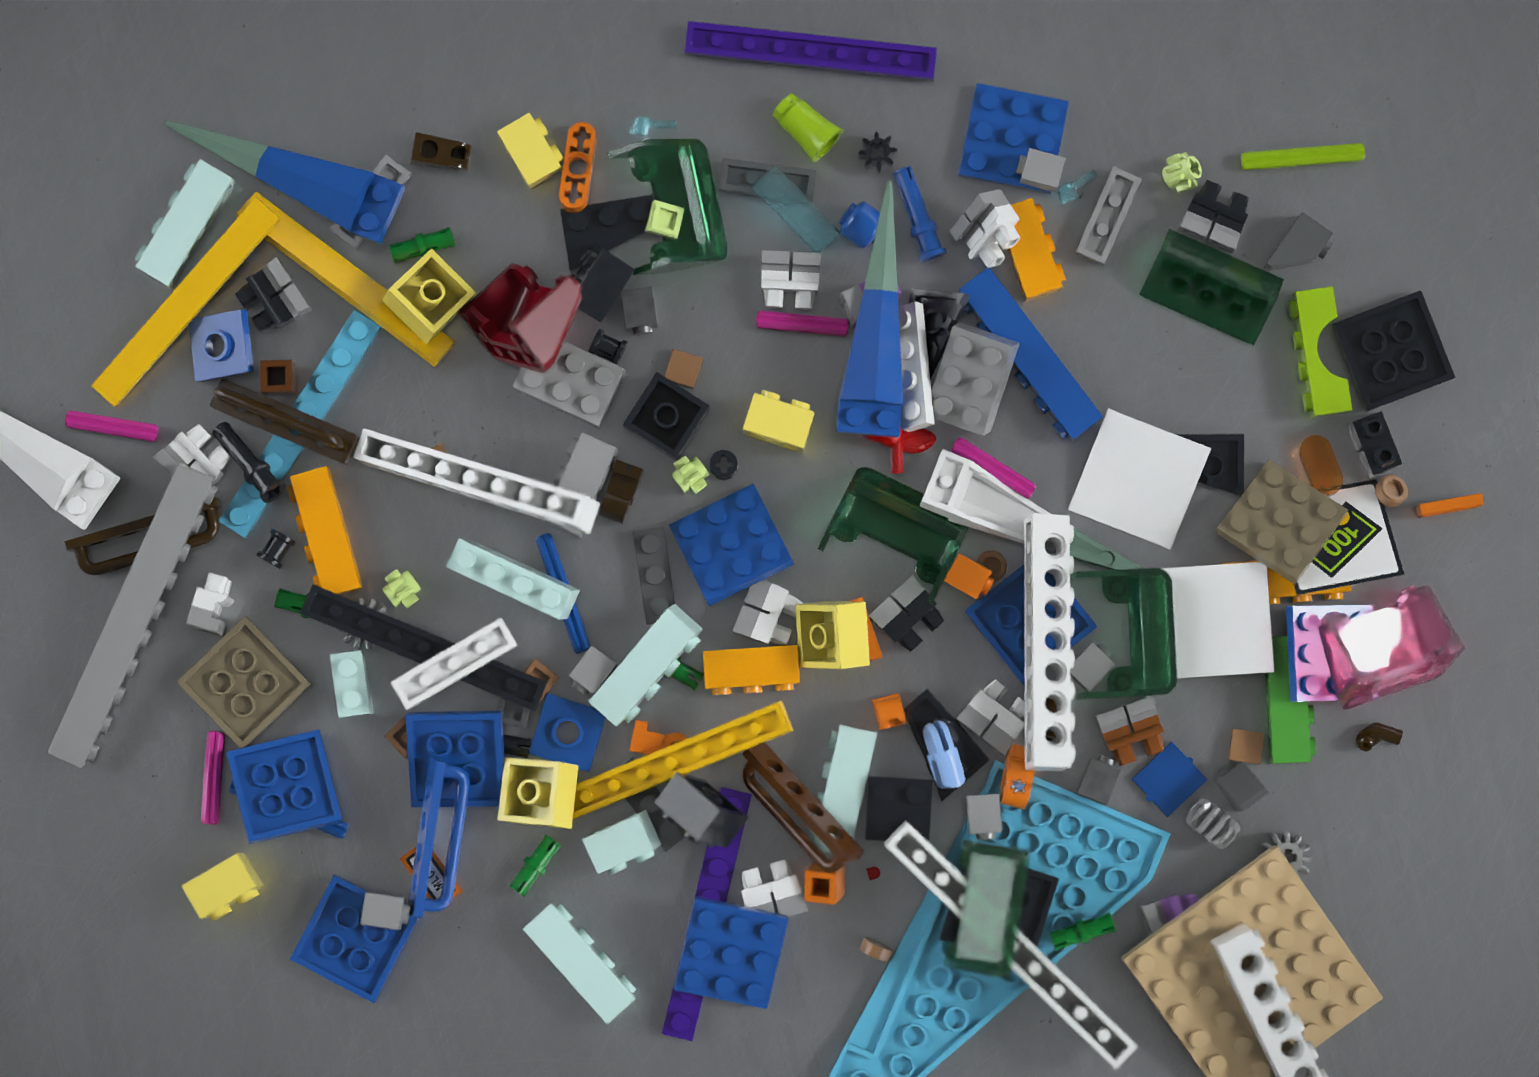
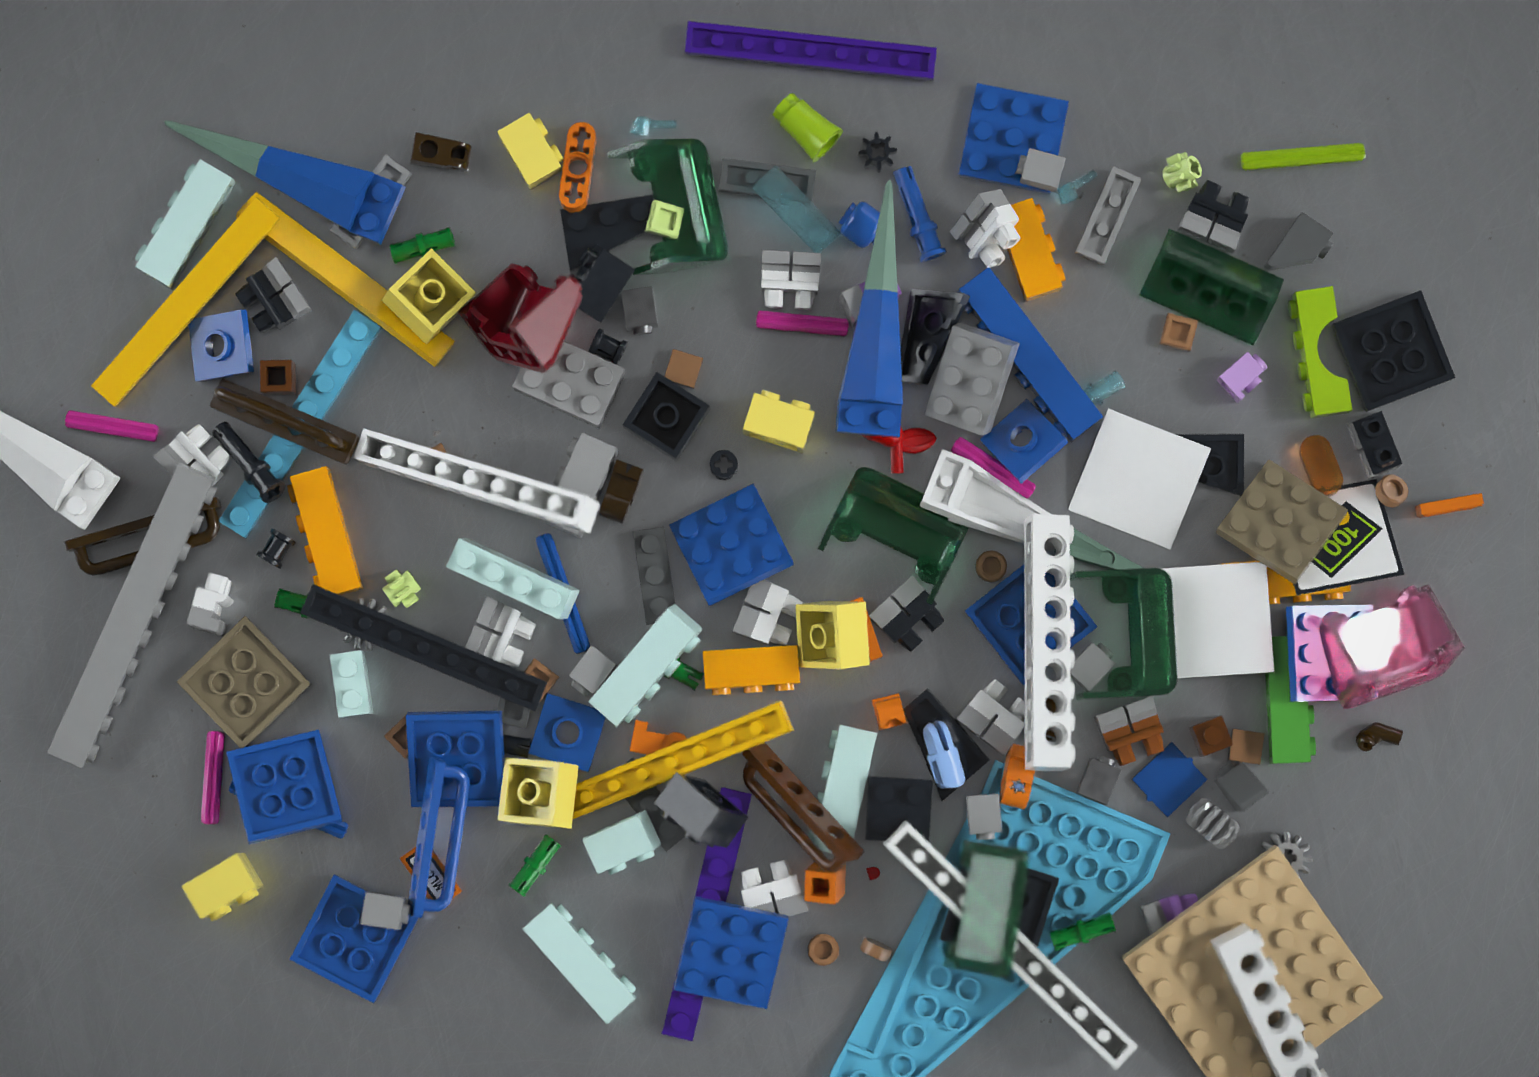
white plate [391,618,518,710] -> none
yellowish green gear [671,455,710,494] -> none
white plate [898,301,934,432] -> none
orange brick [943,552,994,600] -> none
none -> white hips [465,596,536,667]
none -> medium nougat tile [807,934,839,966]
none -> blue piece [980,399,1068,484]
none -> clear light blue pin [1083,370,1126,406]
none -> medium nougat tile [1159,313,1198,352]
none -> reddish brown brick [1189,715,1233,757]
none -> lavender brick [1216,352,1267,403]

